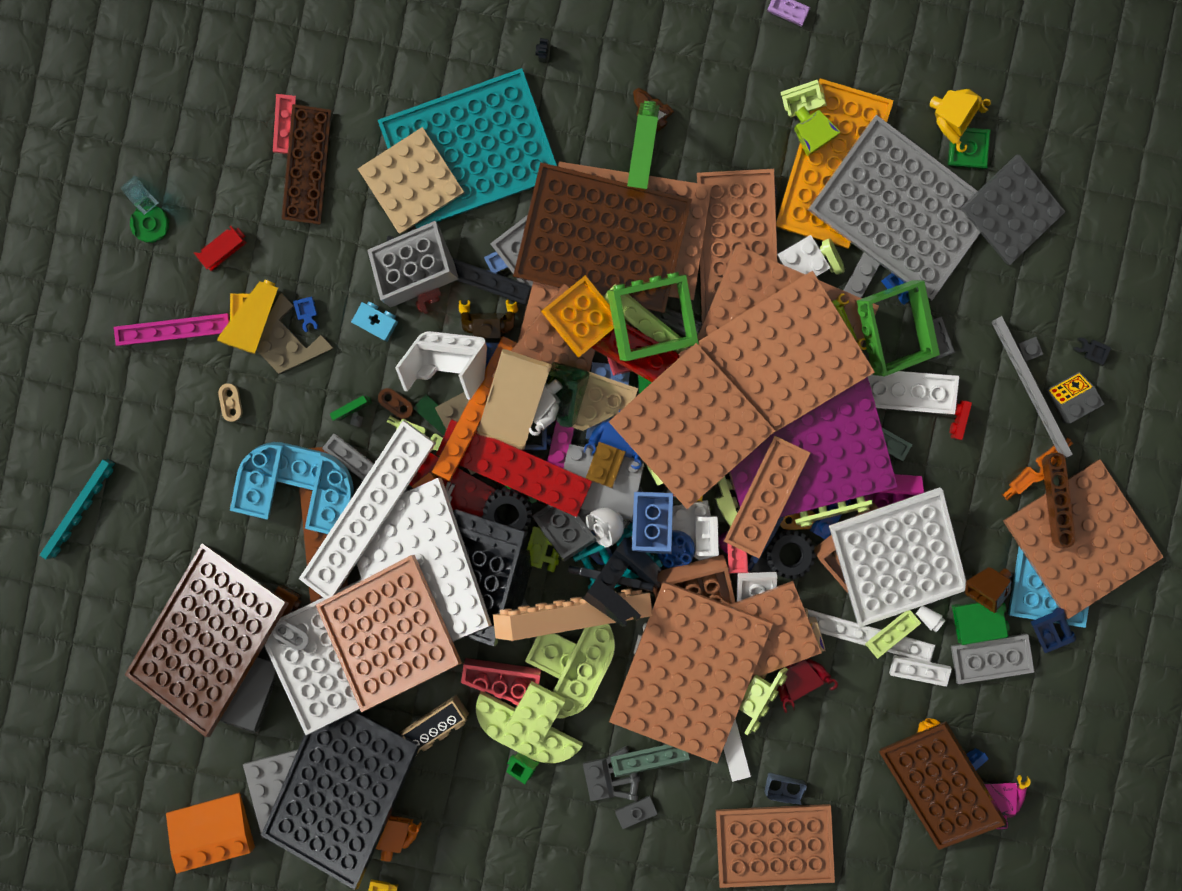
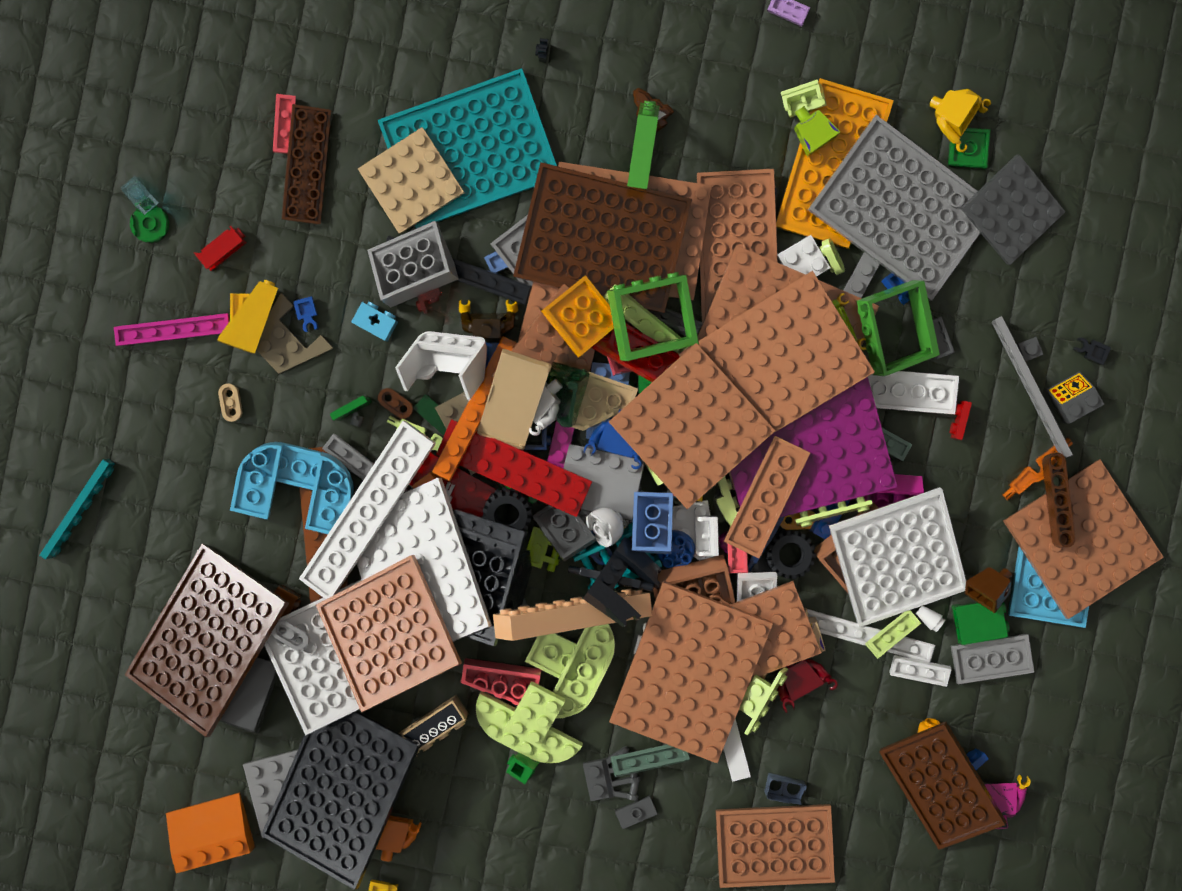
pearl gold plate [586,442,626,488] -> none
dark blue plate [1031,608,1076,653] -> none

